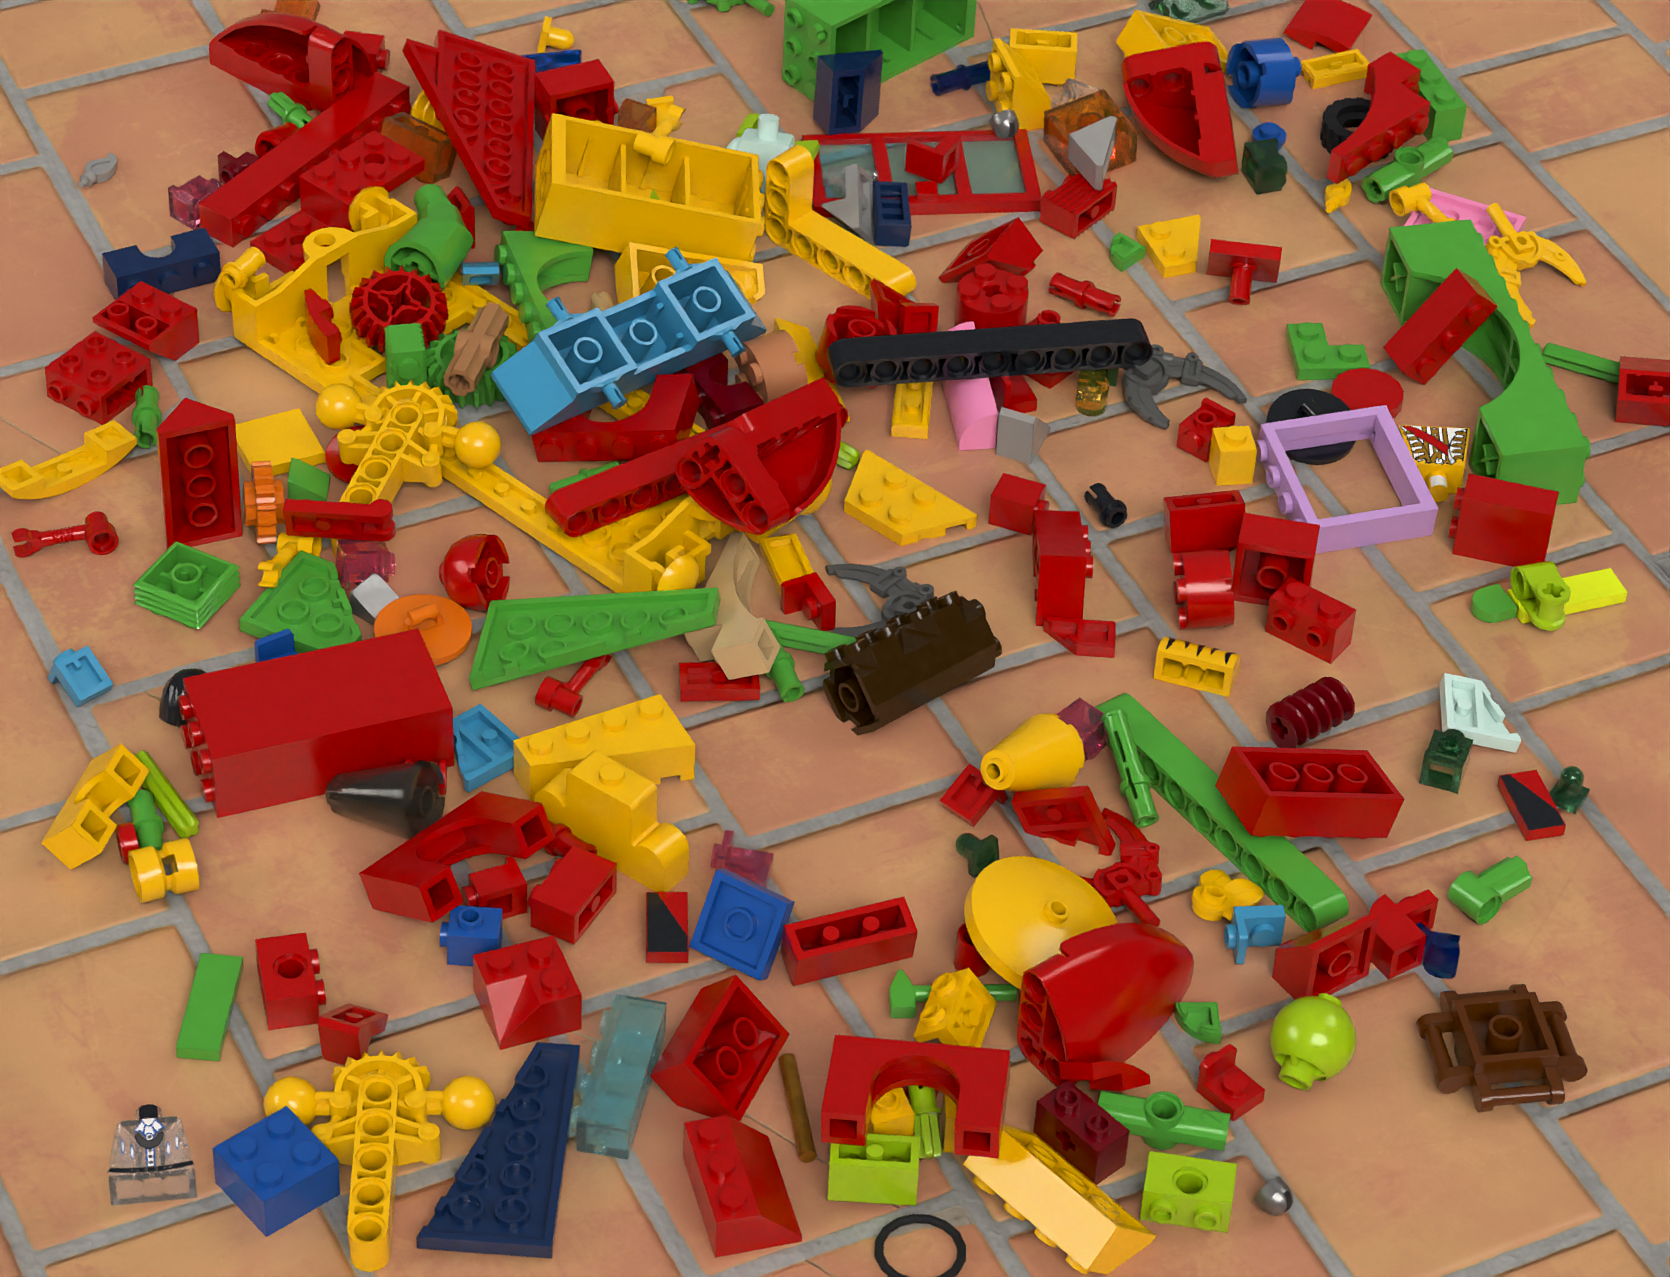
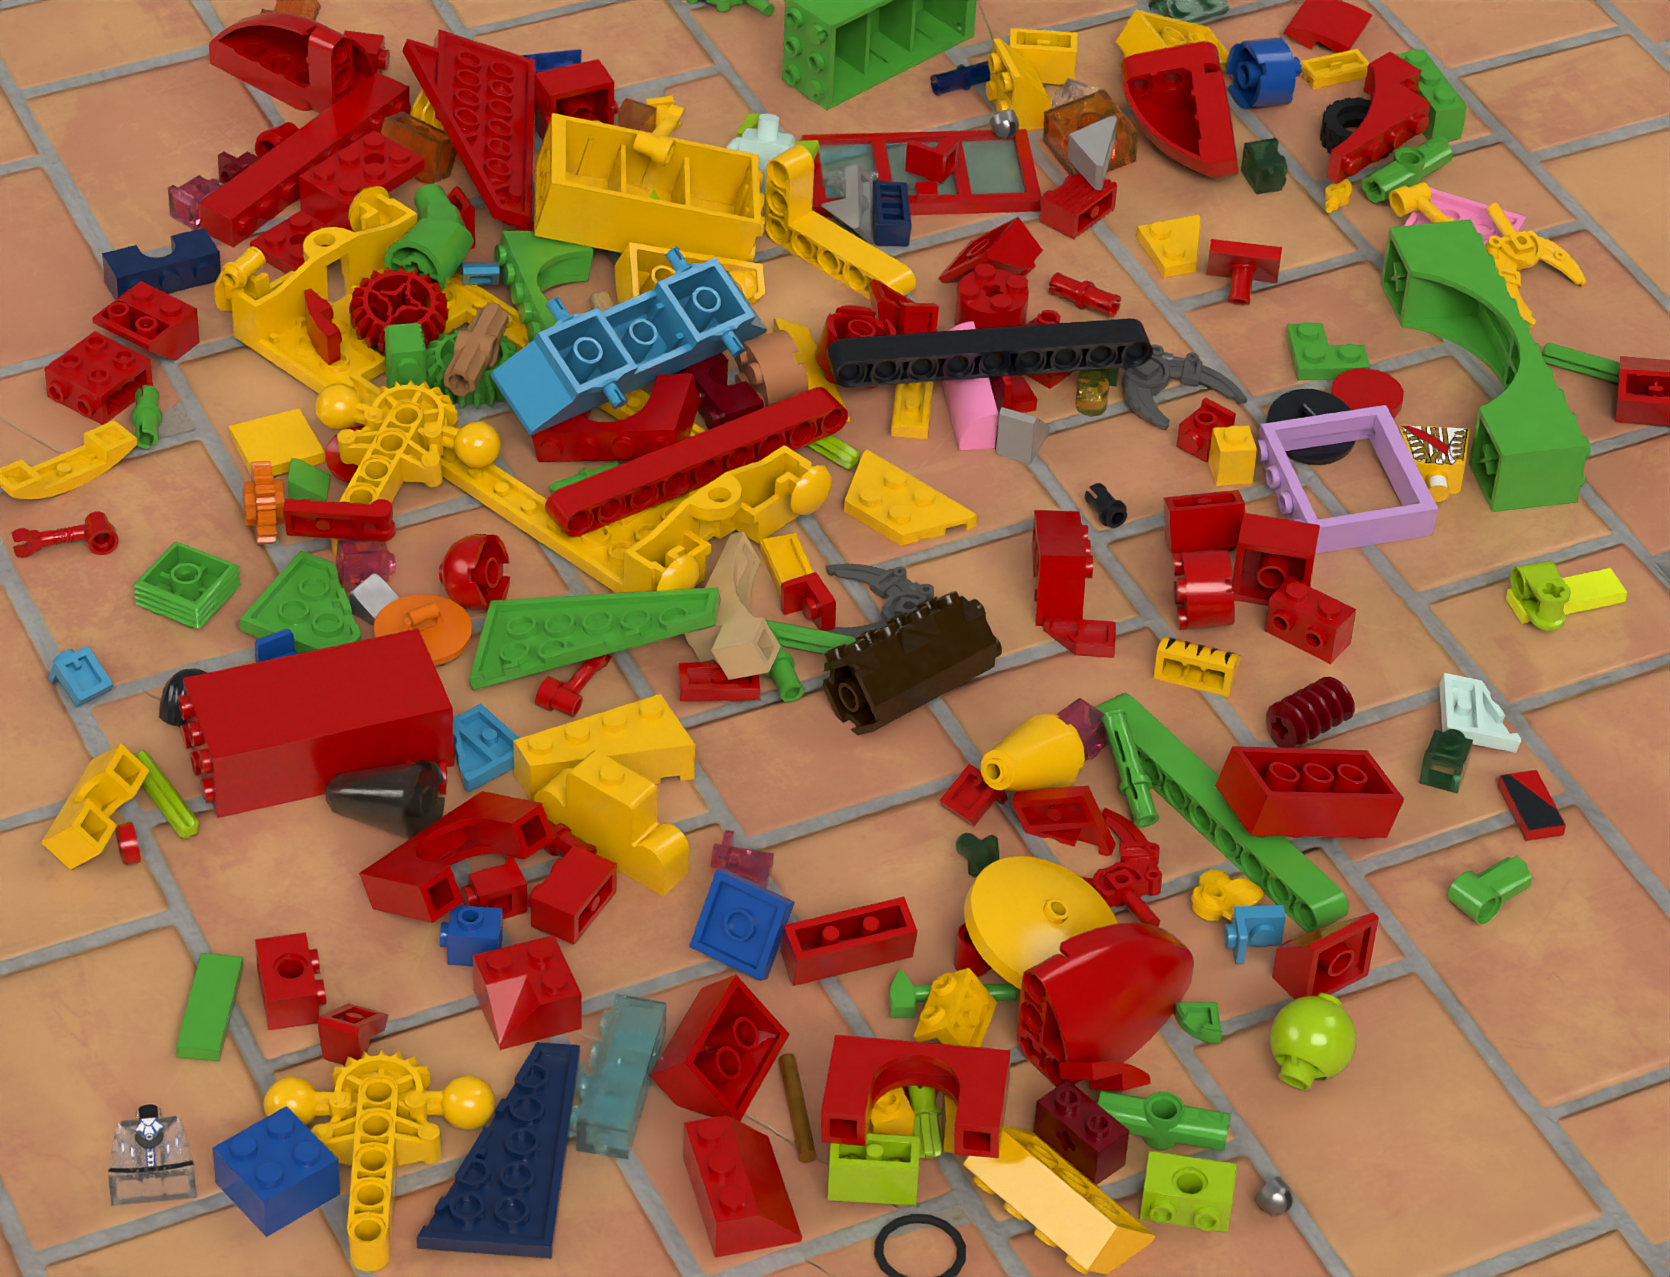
light grey piece [78,153,117,188] -> none
bright green pin [127,790,164,851] -> none
yellow wheel [128,838,200,903] -> none
red slope [156,398,243,549] -> none
yellow brick [257,532,322,588] -> none
bright green axle [267,92,313,129] -> none
yellow piece [537,16,574,54] -> none
tile [646,892,689,963] -> none
red panel [675,377,841,535] -> none
dark blue slope [813,49,883,135] -> none
red brick [988,473,1049,536] -> none
bright green tile [1110,232,1146,272] -> none
red bracket [1197,1044,1265,1122] -> none
blue plate [1252,122,1286,153] -> none
red brick [1370,889,1439,980] -> none
red brick [1383,268,1498,385] -> none
clear blue piece [1416,923,1461,979] -> none
reddish brown brick [1416,984,1588,1112] -> none
red brick [1448,473,1559,567] -> none
bright green tile [1470,583,1518,623] -> none
clear green piece [1549,766,1590,814] -> none

